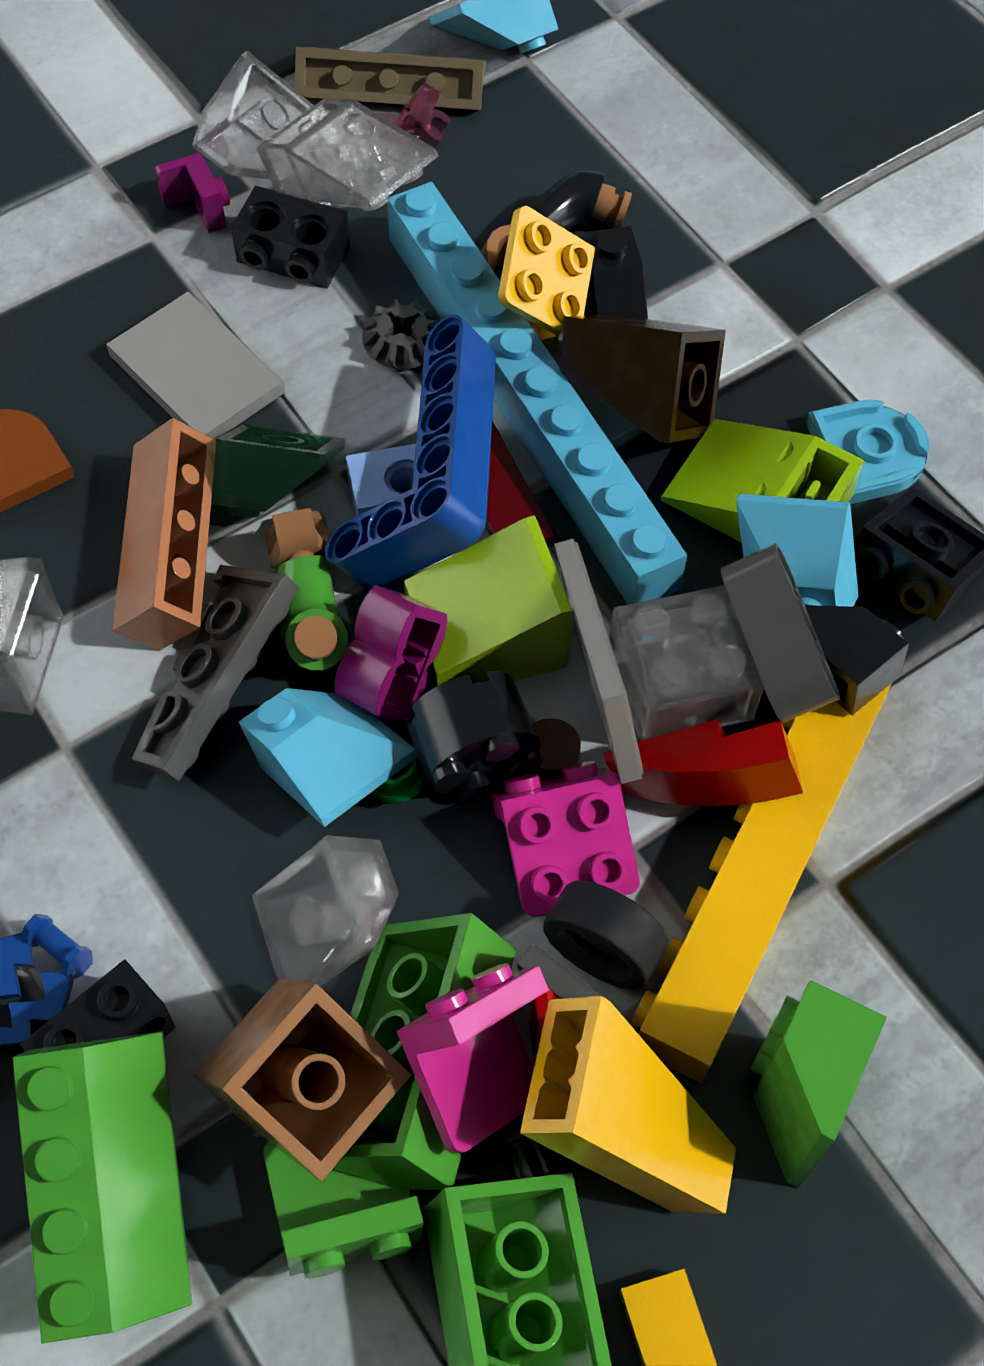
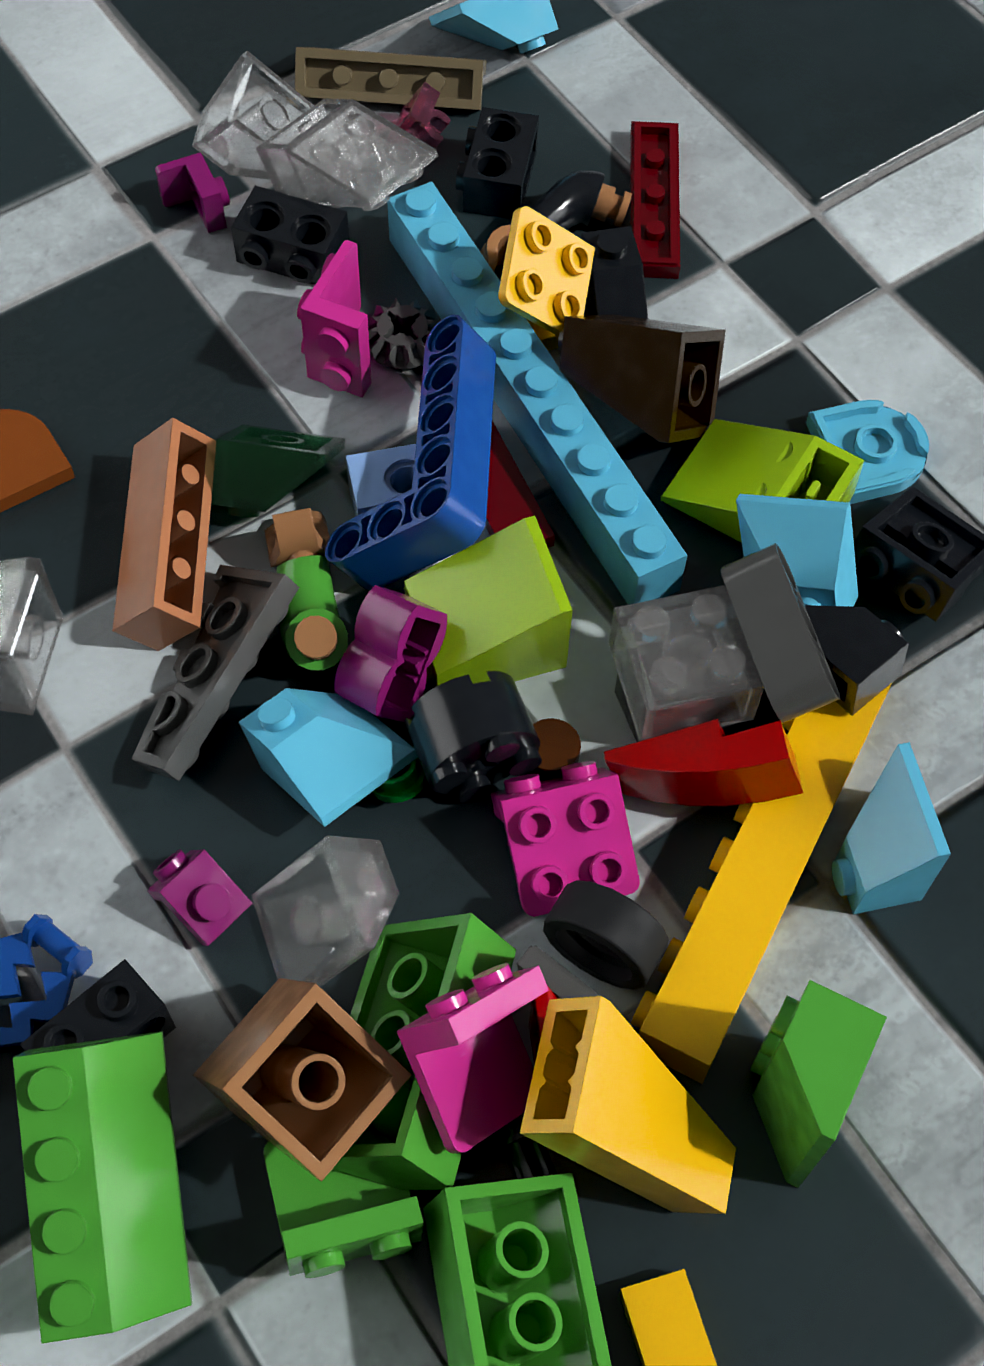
light grey tile [106,292,285,440] -> none
light grey tile [554,539,644,784] -> none
none -> magenta bracket [147,849,253,946]
none -> dark pink bracket [297,240,372,398]
none -> black brick [456,107,539,219]
none -> dark red tile [630,121,680,279]
none -> medium azure slope [832,742,951,915]

